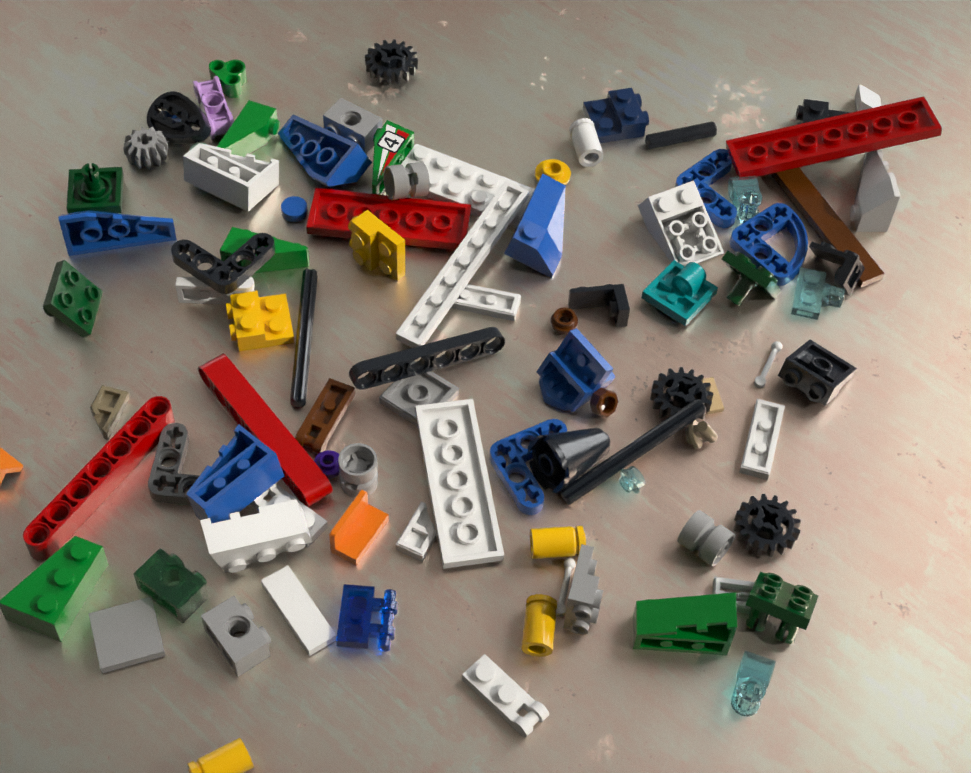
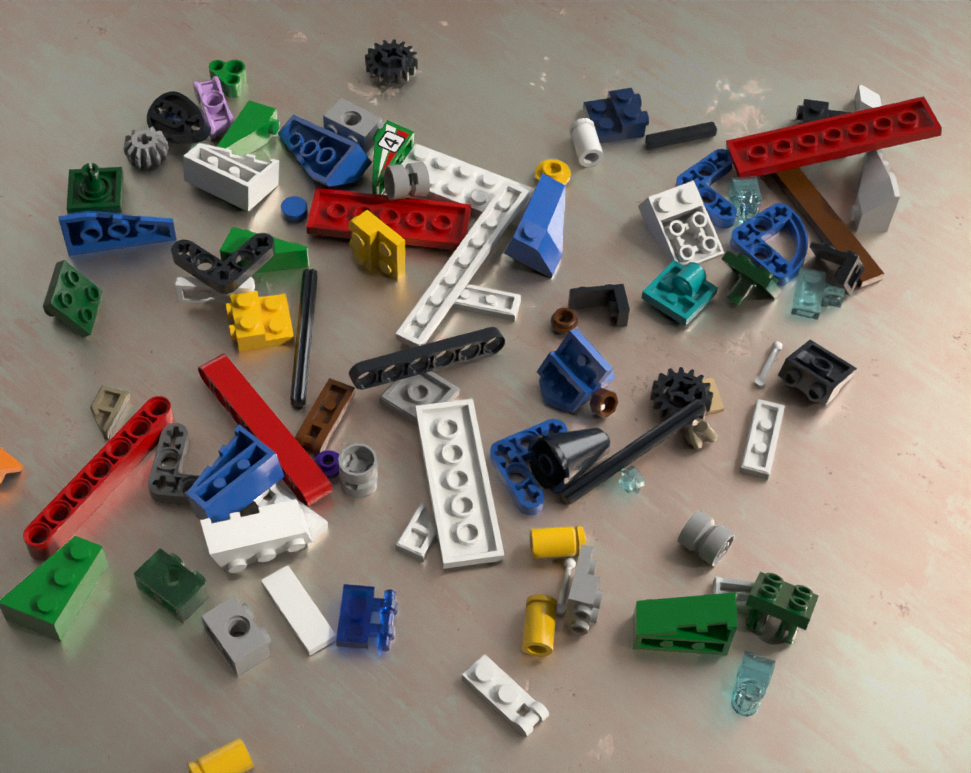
light grey tile [88,597,166,674] -> none
orange panel [329,490,389,566] -> none
black gear [734,494,801,557] -> none

